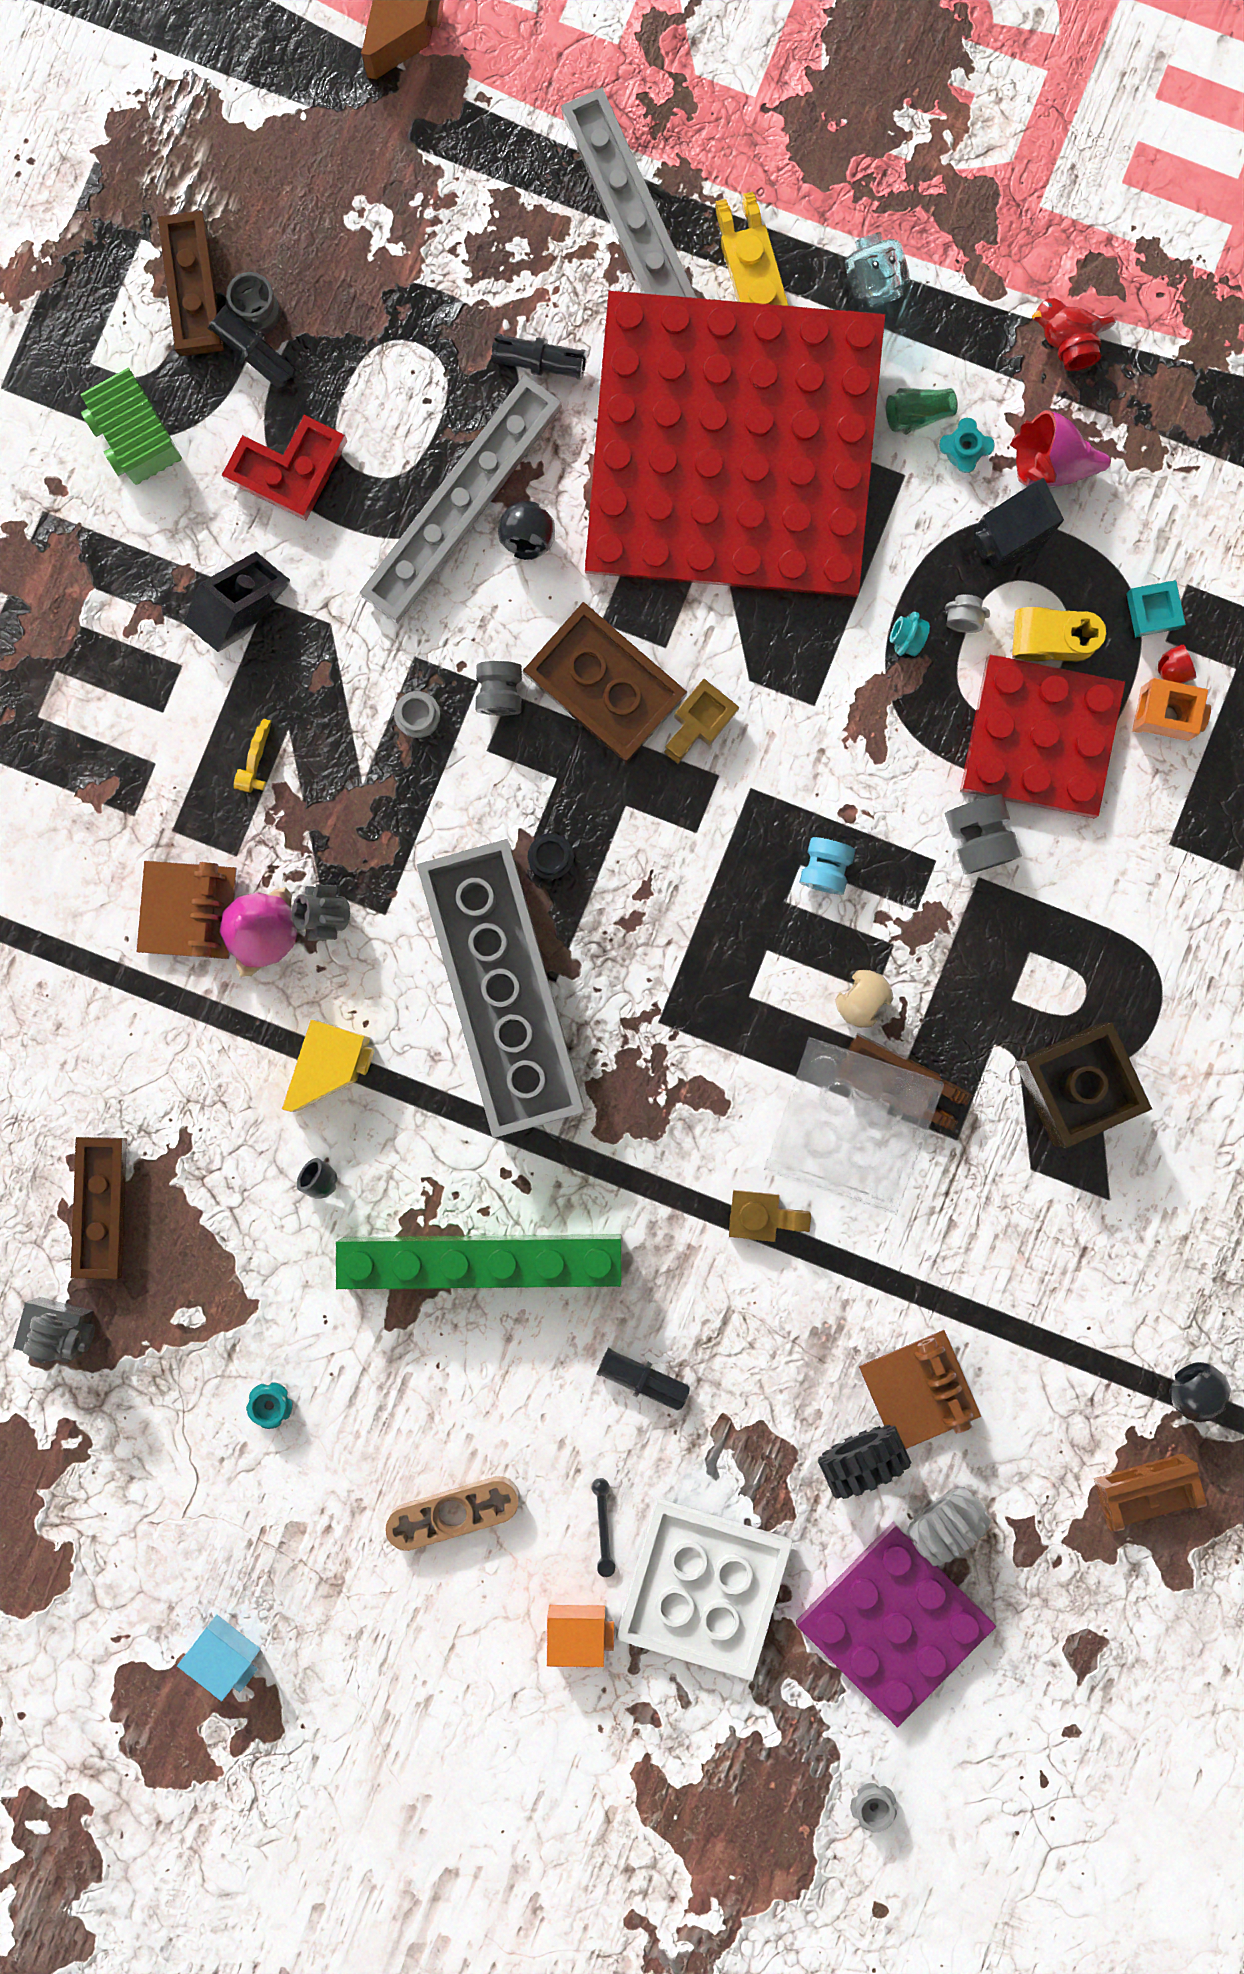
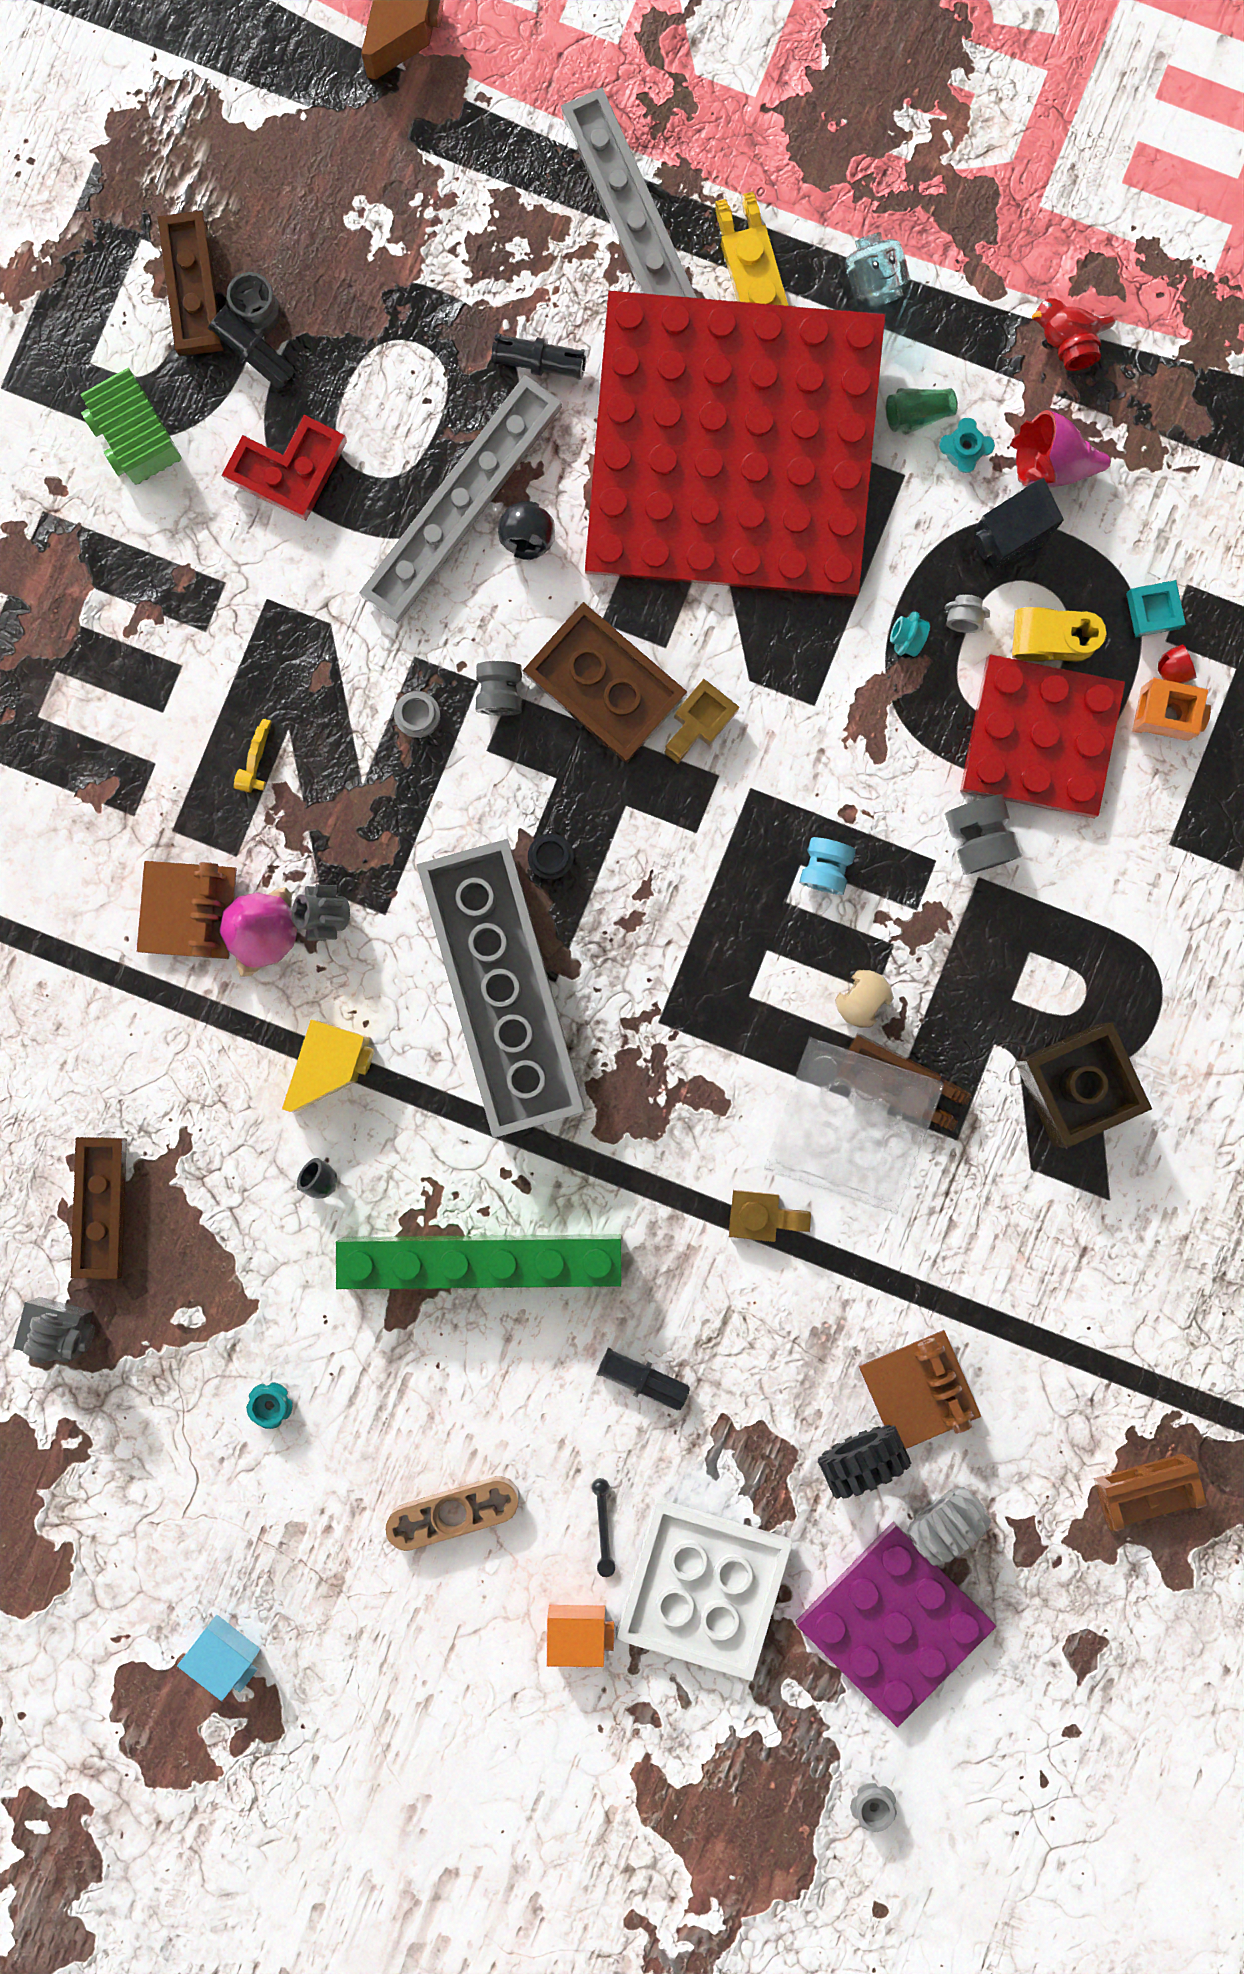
black slope [183,551,290,652] -> none
black piece [1169,1362,1231,1422] -> none

